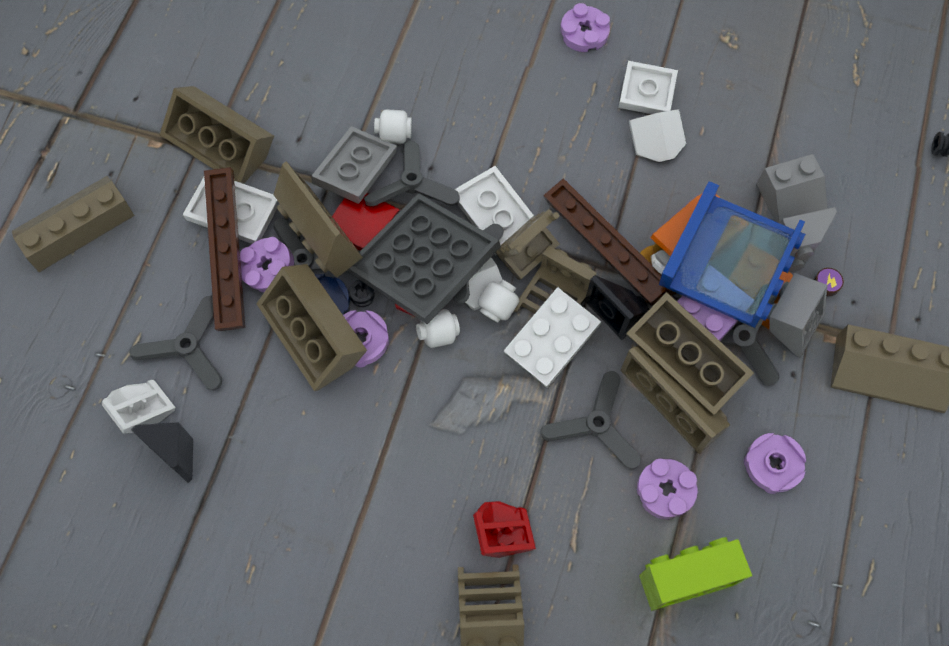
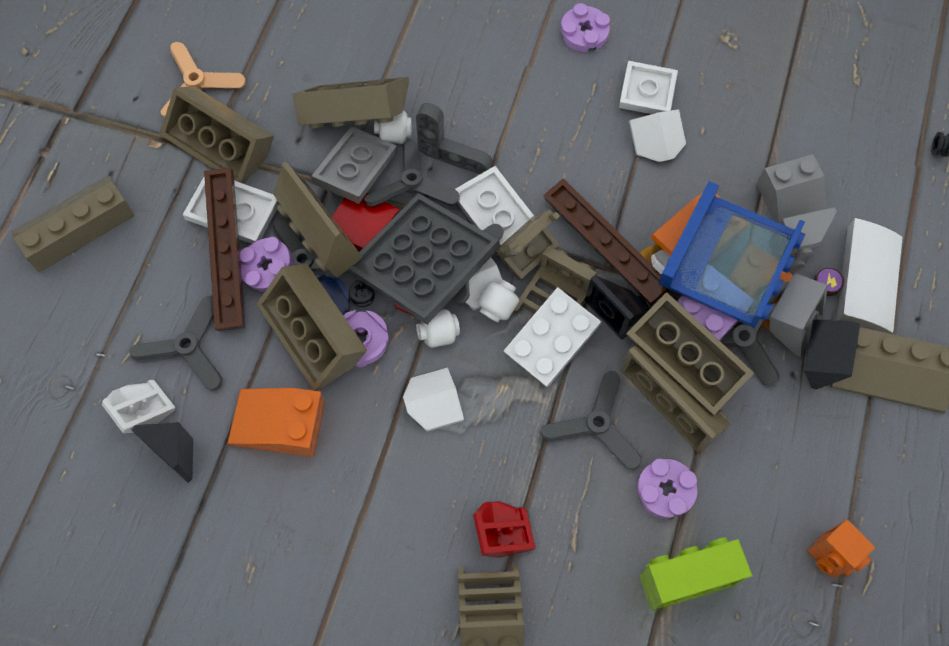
lavender plate [744,433,806,494] -> none
none -> light nougat piece [161,42,246,118]
none -> orange slope [227,388,325,457]
none -> dark tan slope [293,77,409,128]
none -> white slope [403,368,464,432]
none -> dark grey beam [416,103,493,174]
none -> black slope [804,319,860,389]
none -> orange brick [807,519,876,578]
none -> white slope [836,218,902,334]

